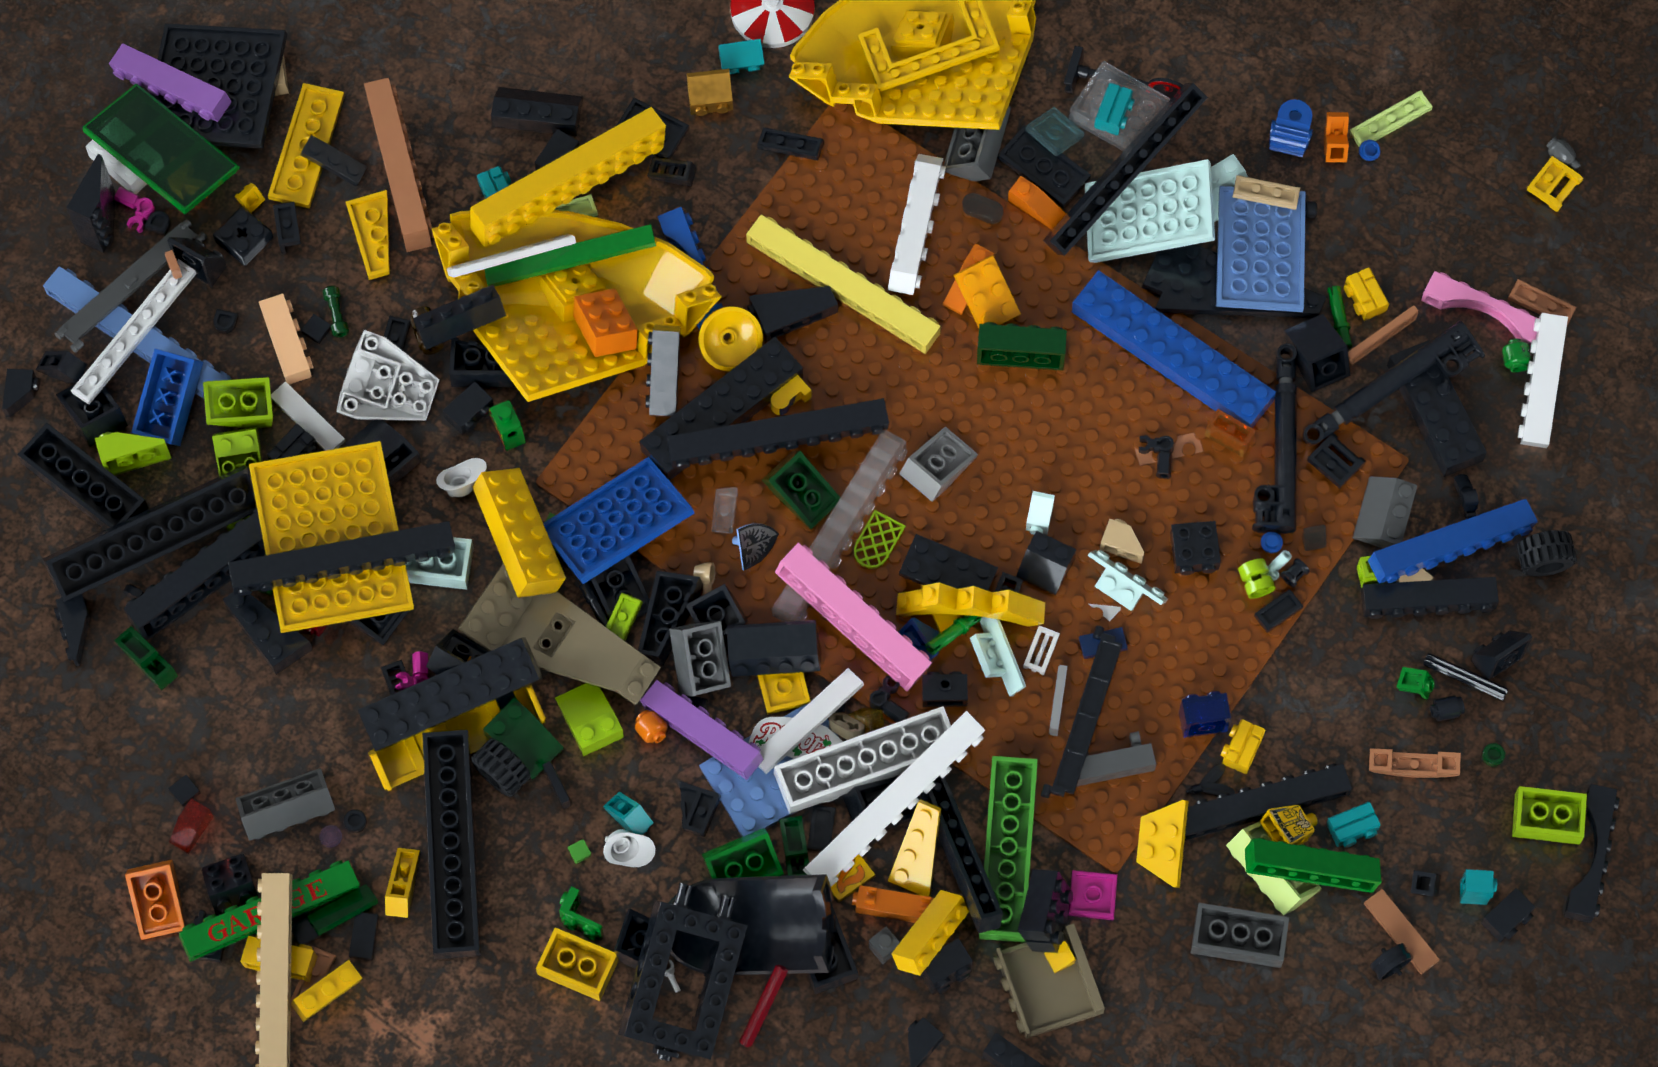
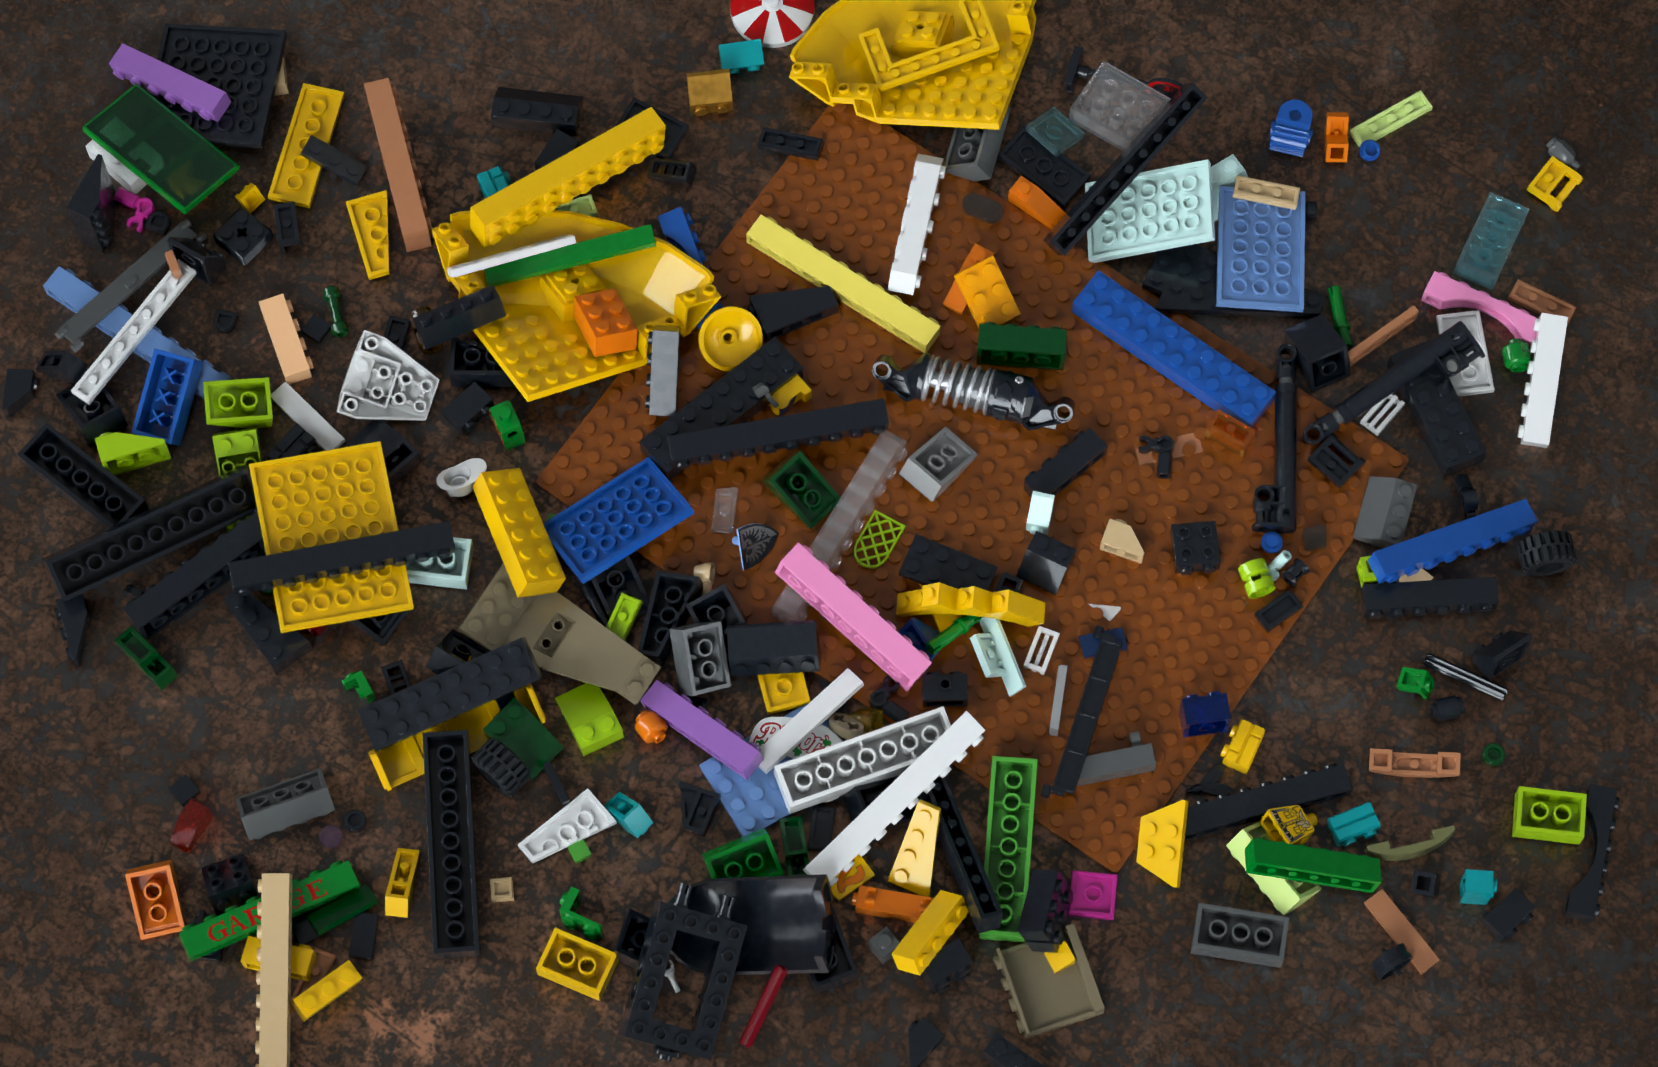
dark pink bar [396,651,429,690] -> none
white piece [603,829,656,867] -> none
light aqua bracket [1088,550,1168,611] -> none
teal brick [1094,83,1135,135] -> none
yellow brick [1344,267,1389,321] -> none
none -> green bracket [342,671,376,703]
none -> tan tile [490,877,515,903]
none -> white wing [518,788,617,864]
none -> dark grey hand [753,383,779,408]
none -> black piece [872,353,1075,430]
none -> black brick [1024,428,1108,498]
none -> white tile [1360,394,1405,436]
none -> olive slope [1364,825,1455,861]
none -> white tile [1436,310,1495,397]
none -> clear light blue brick [1453,192,1530,291]

